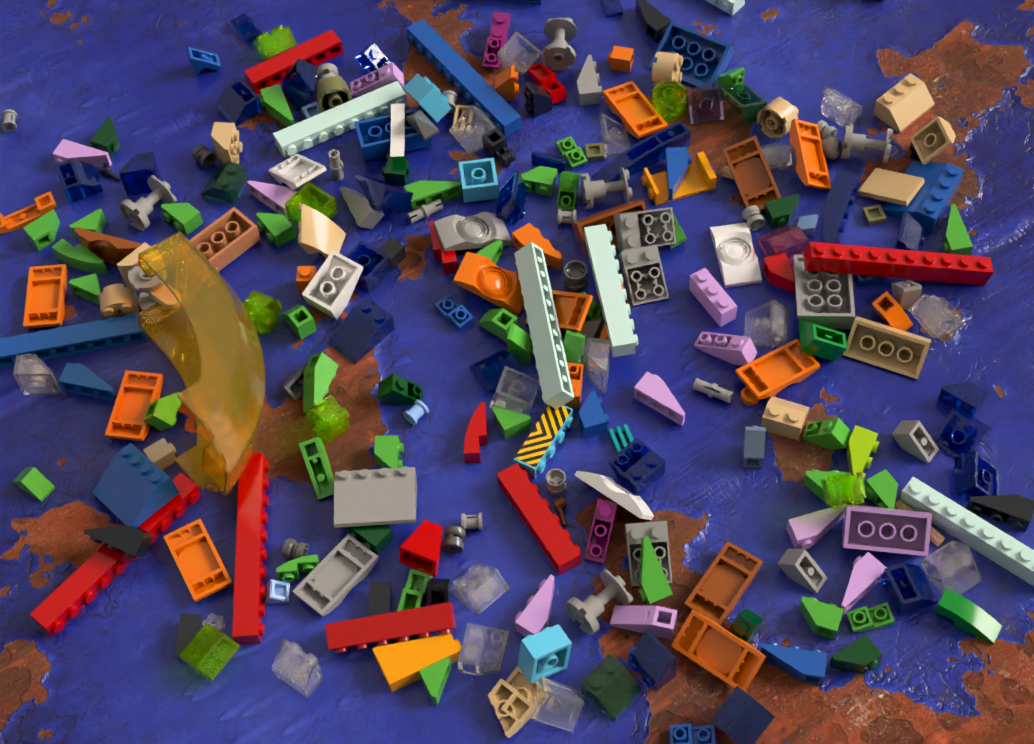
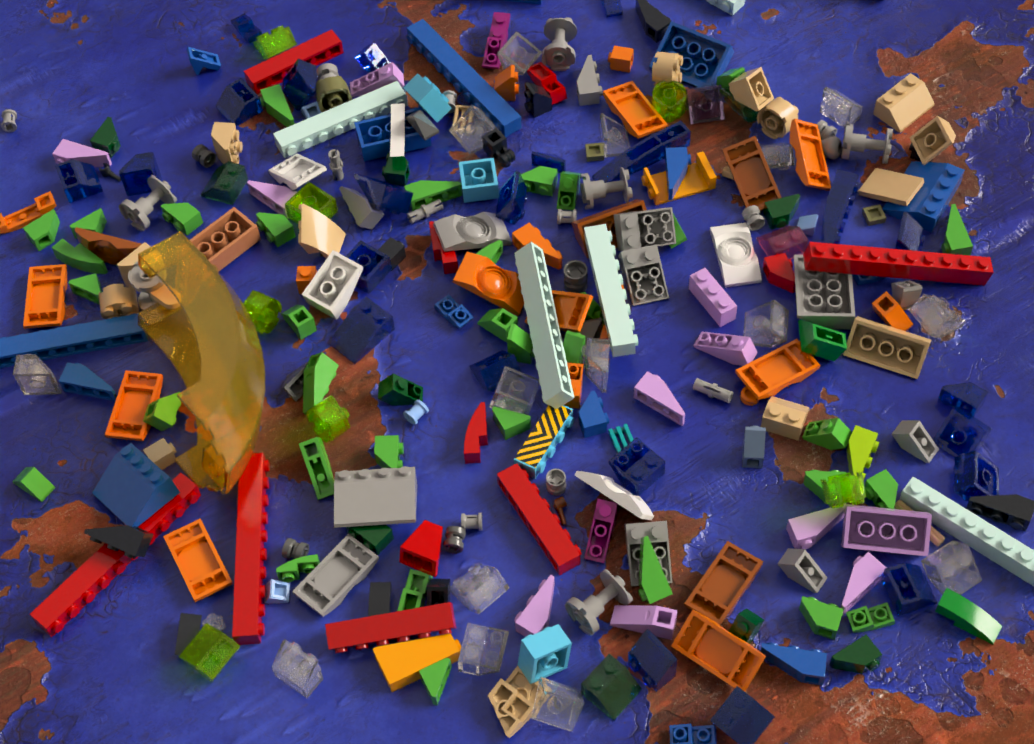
bright green slope [555,136,588,168] -> none
none -> tan slope [729,67,774,111]

